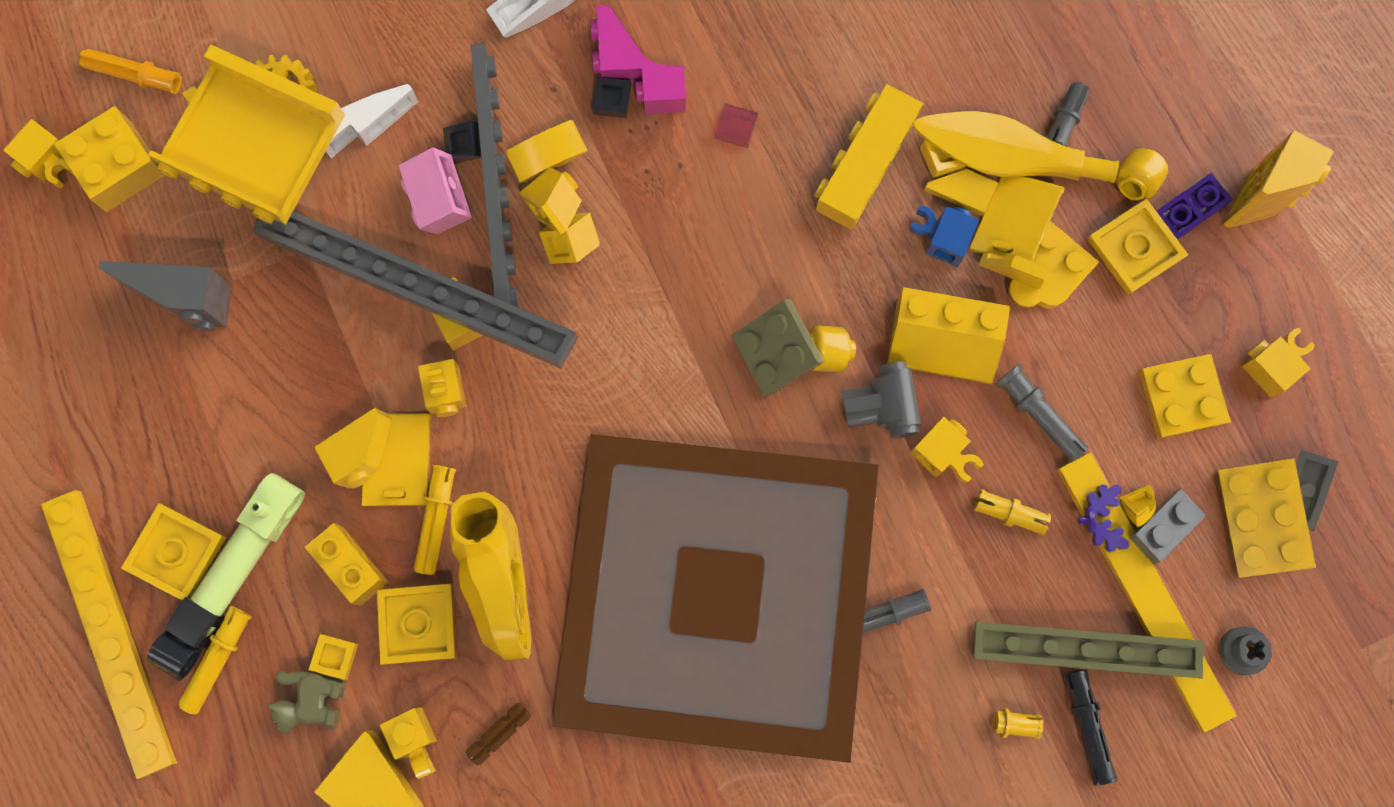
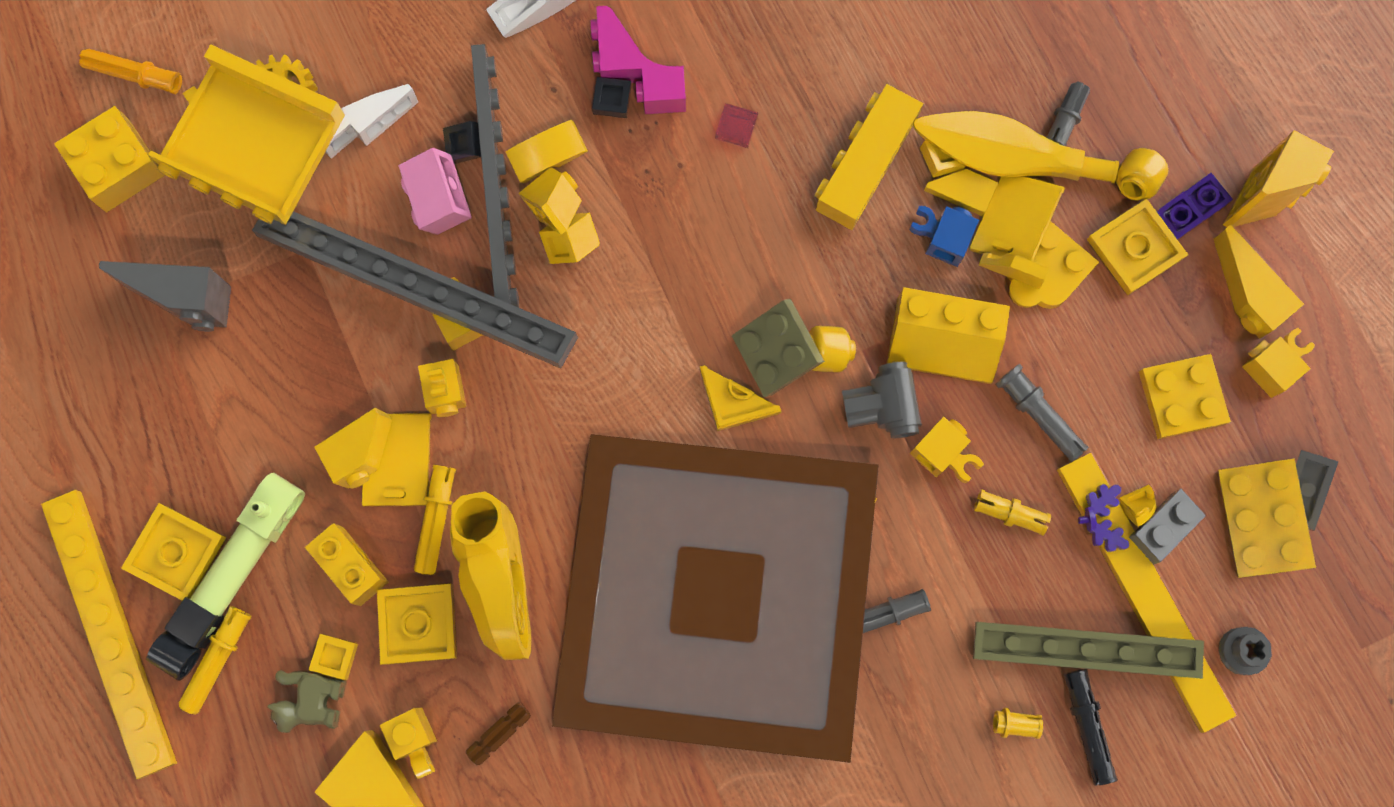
yellow brick [3,119,74,189] -> none
none -> yellow tile [699,365,781,431]
none -> yellow slope [1213,225,1304,339]

